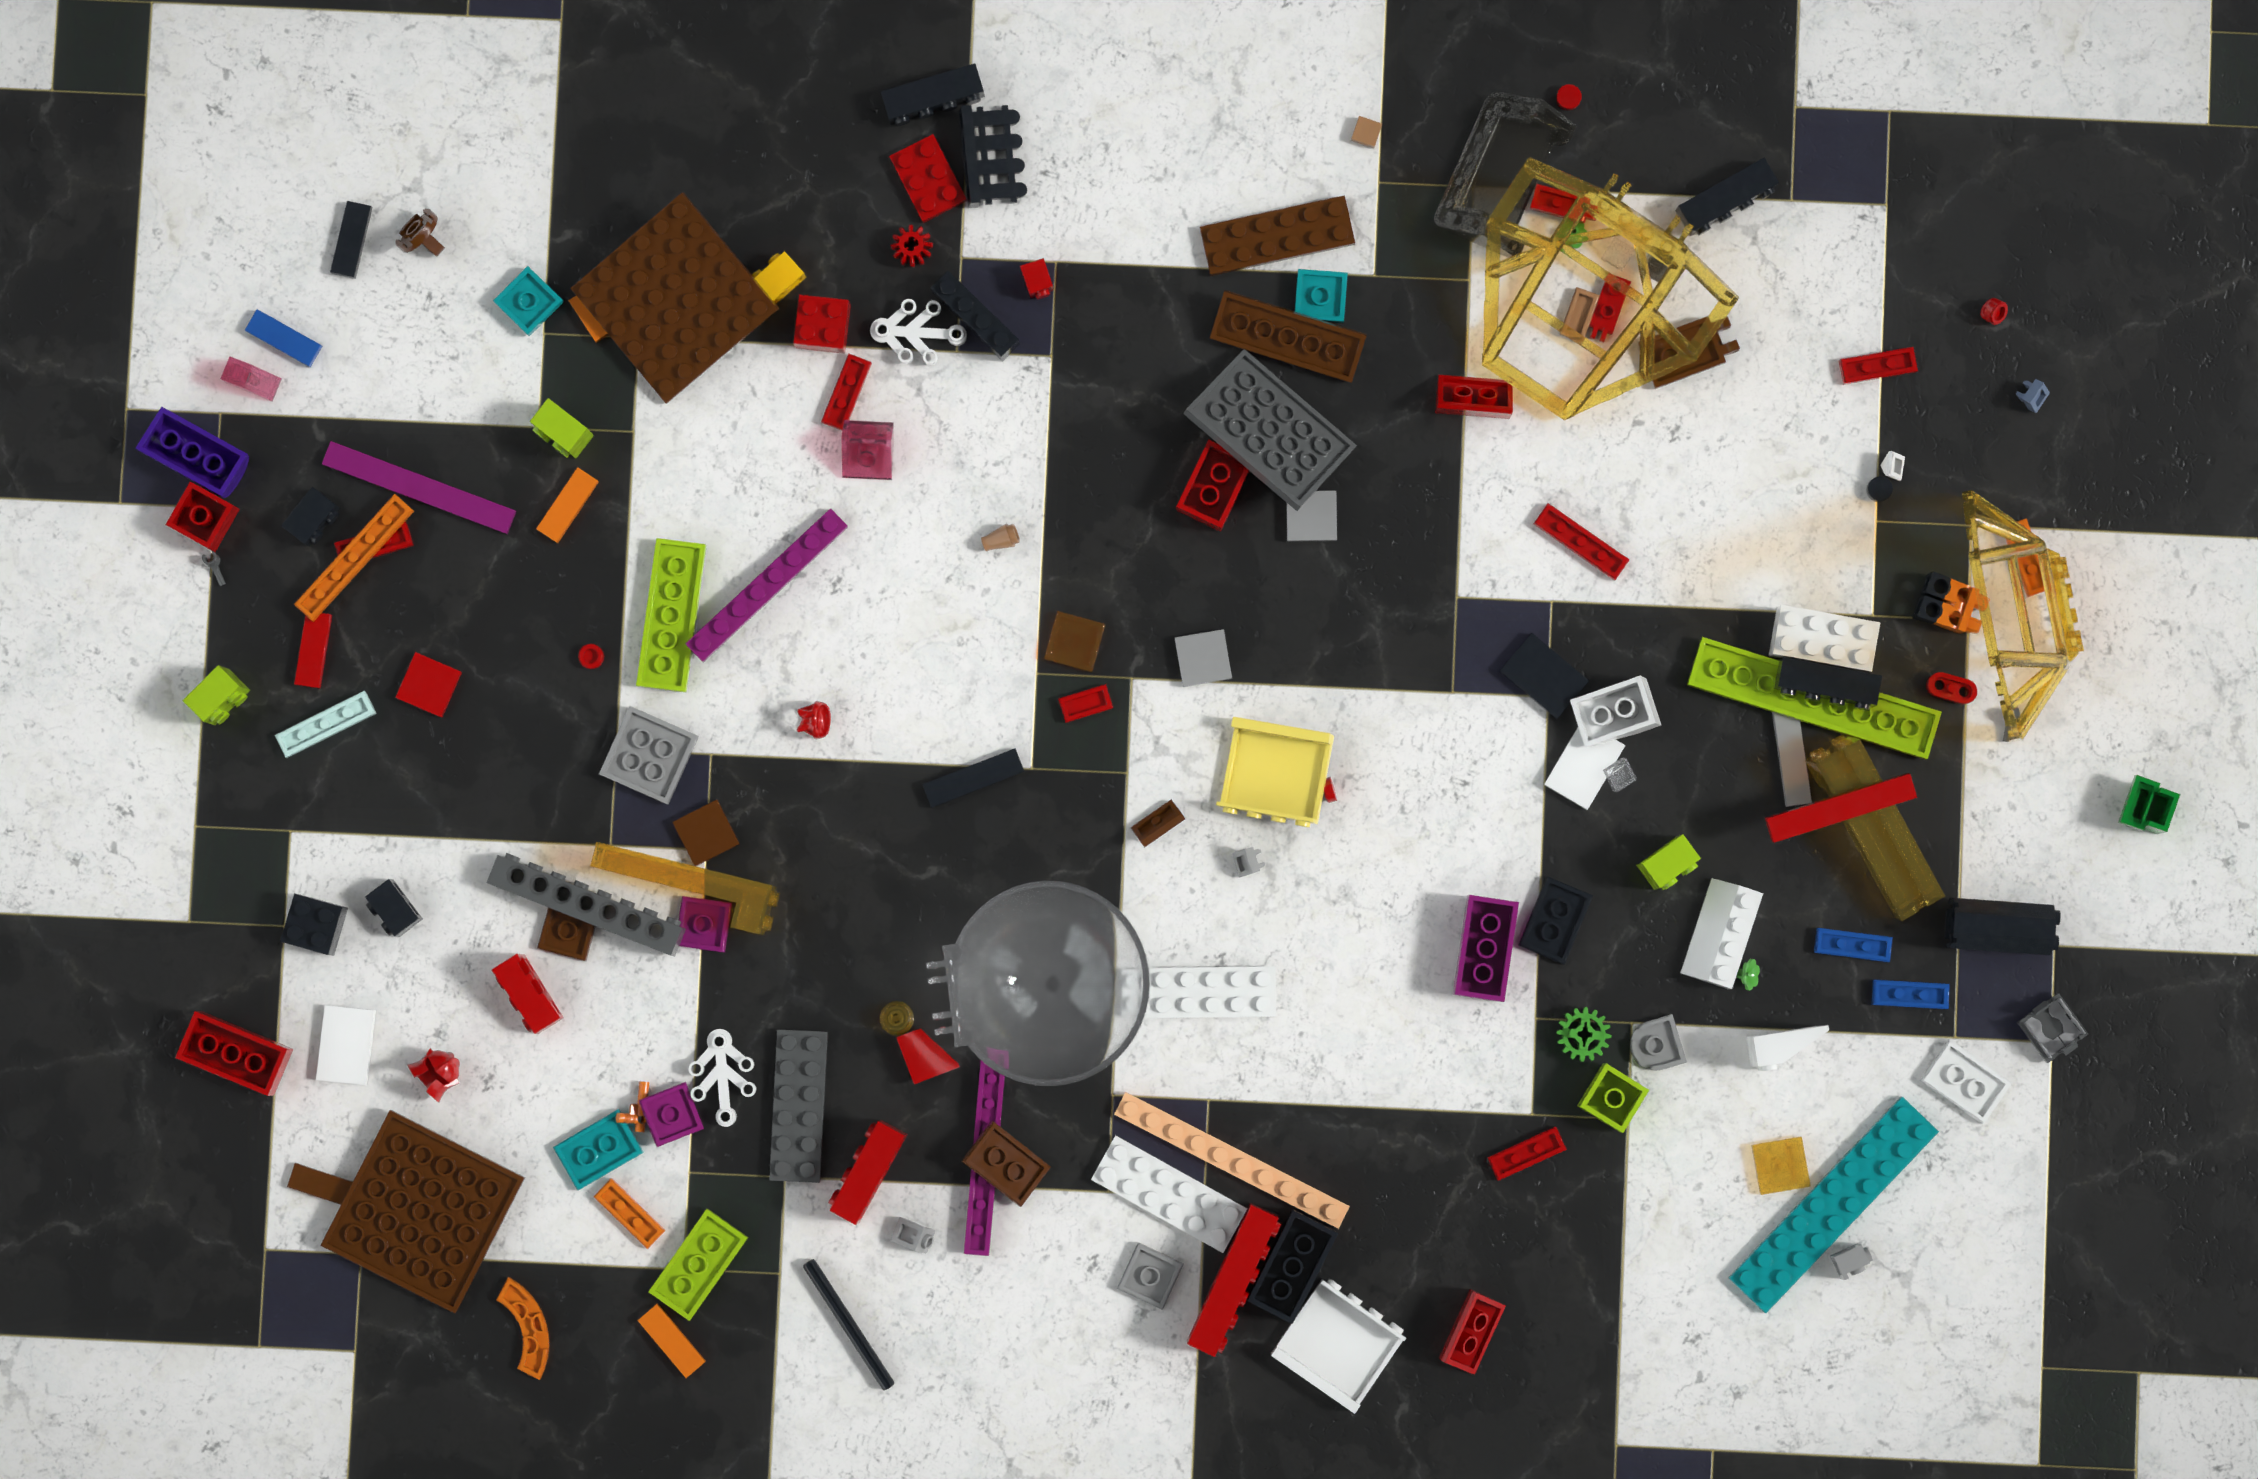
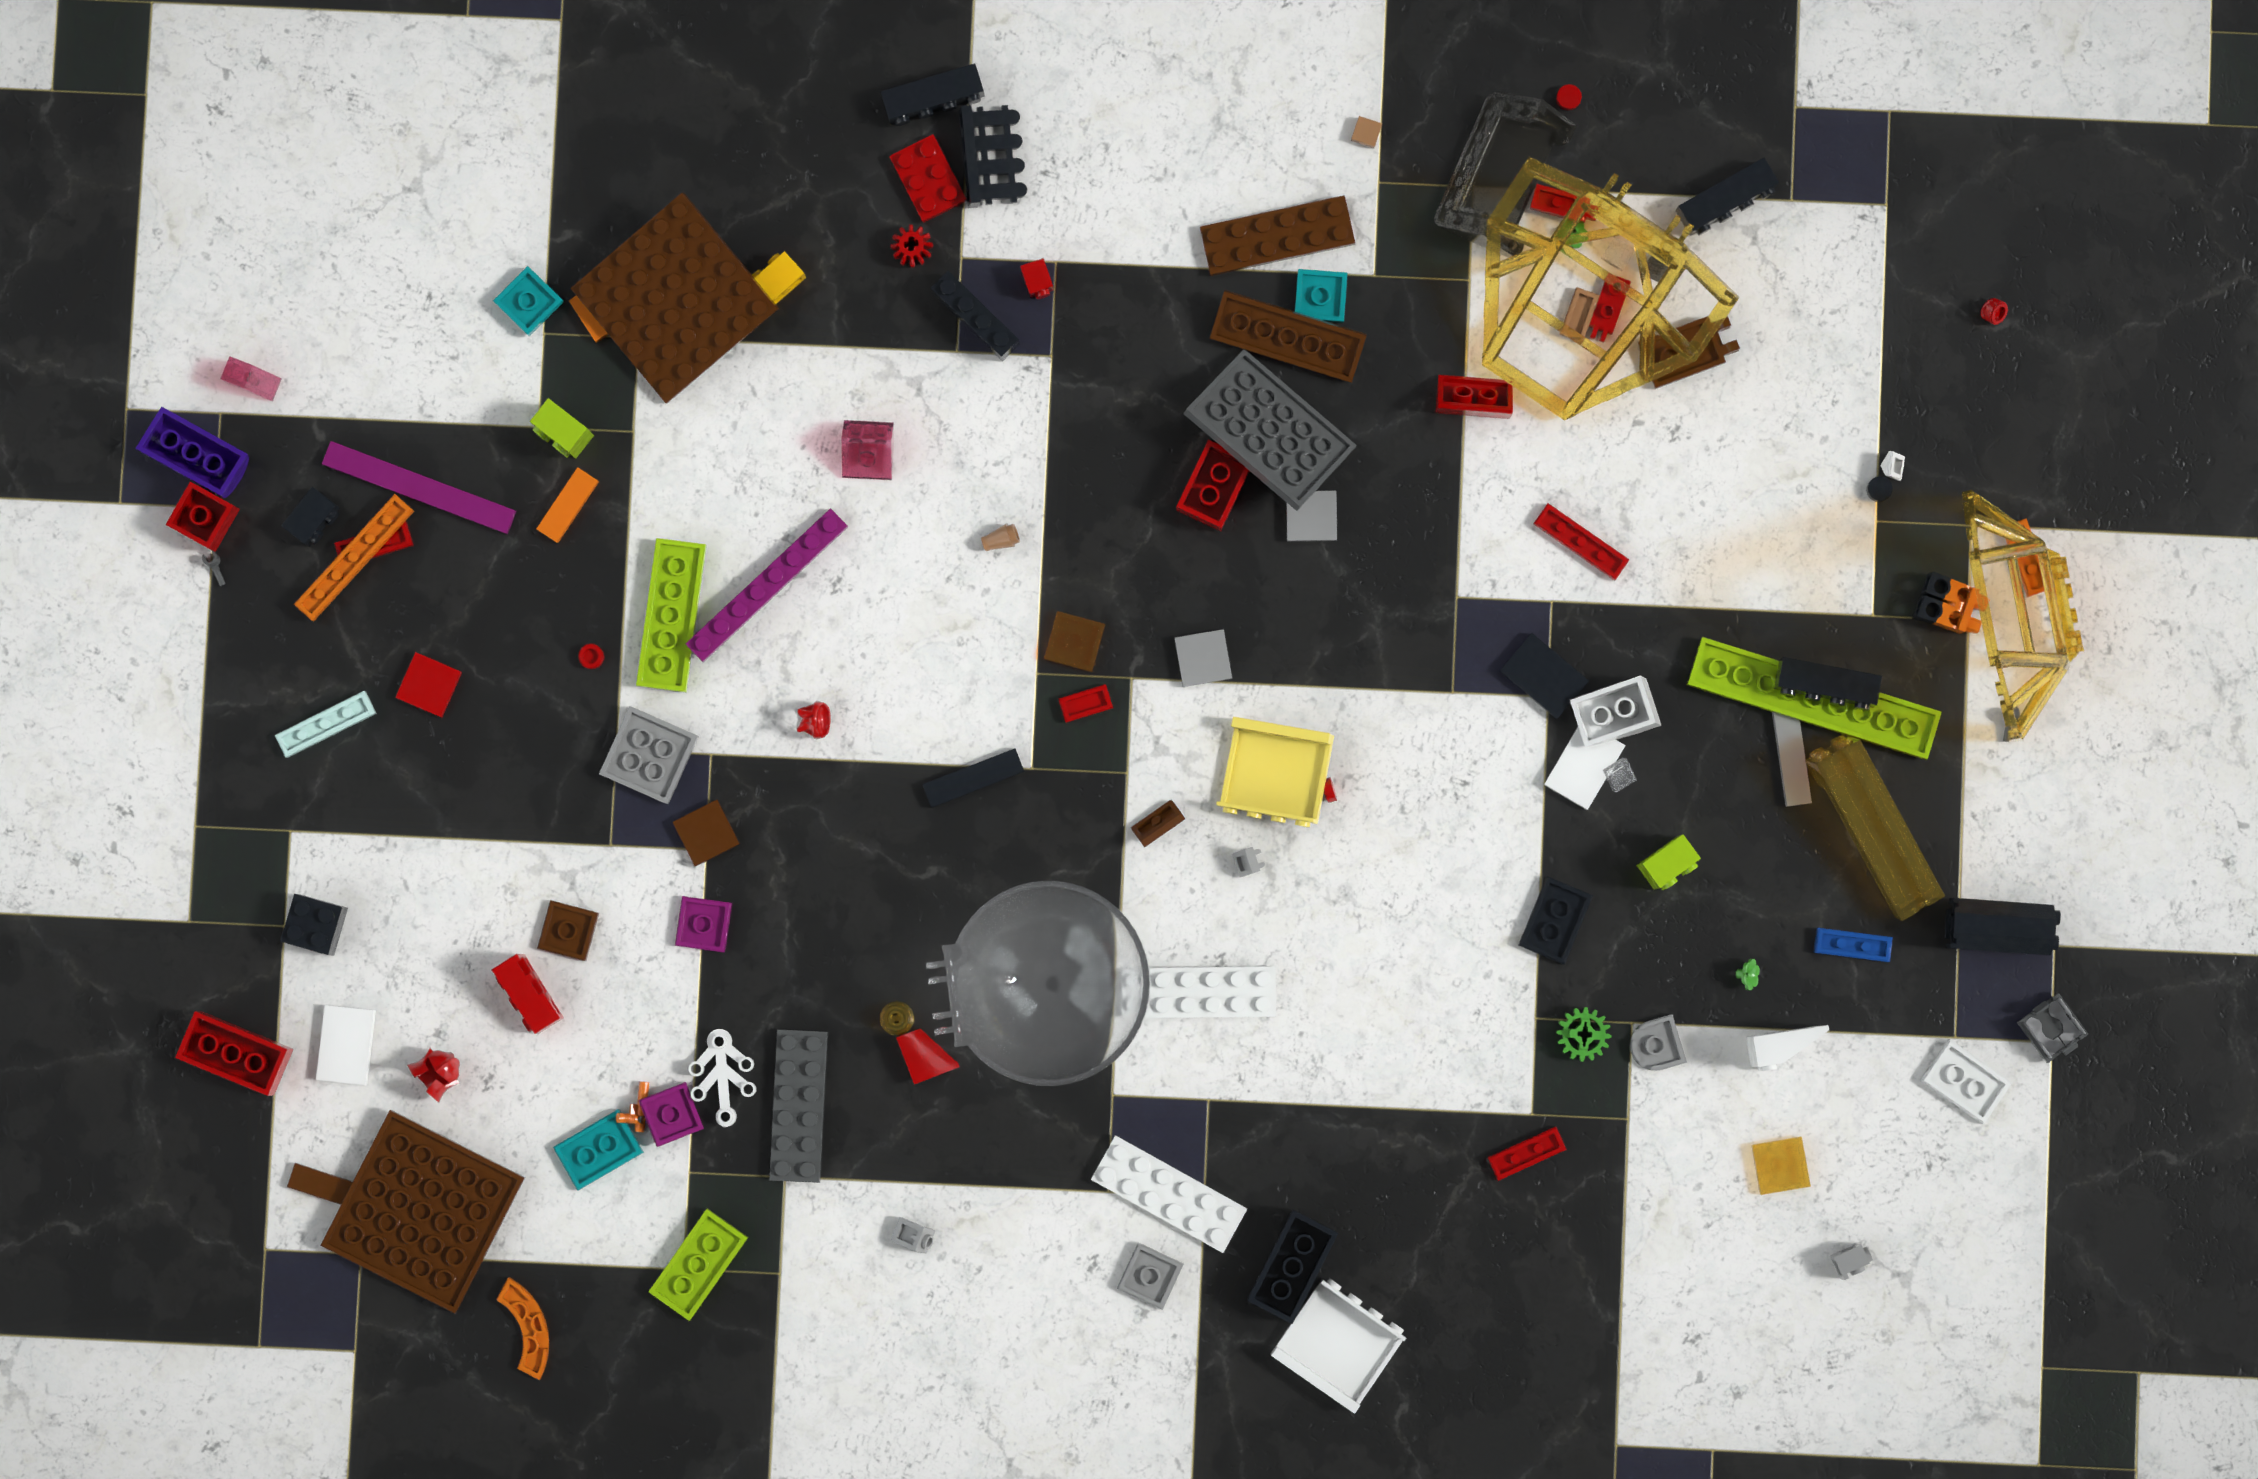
lime brick [182,665,250,725] -> none
blue tile [245,309,323,367] -> none
red tile [294,613,332,689] -> none
black tile [330,201,373,279] -> none
black brick [365,879,423,937] -> none
reddish brown tile [395,209,445,257] -> none
dark grey brick [486,853,686,957] -> none
clear yellow brick [590,842,780,936] -> none
orange tile [594,1178,666,1249] -> none
orange tile [637,1304,706,1378] -> none
red brick [794,295,851,354] -> none
black axle [803,1259,894,1391] -> none
red tile [821,353,872,432] -> none
red brick [828,1120,908,1225] -> none
white plant [870,299,967,365] -> none
reddish brown tile [961,1121,1051,1207] -> none
magenta plate [964,1053,1007,1256] -> none
light nougat plate [1114,1092,1350,1229] -> none
red brick [1187,1203,1281,1357] -> none
red slope [1439,1289,1506,1375] -> none
magenta brick [1453,895,1519,1002] -> none
lime brick [1577,1063,1649,1133] -> none
white slope [1680,878,1763,989] -> none
teal plate [1728,1096,1939,1313] -> none
red tile [1765,773,1917,843] -> none
white brick [1769,605,1880,673] -> none
red tile [1839,347,1918,385] -> none
blue tile [1872,980,1950,1009] -> none
red plate [1926,672,1978,704] -> none
sand blue tile [2016,379,2050,413] -> none
green plate [2118,775,2181,834] -> none

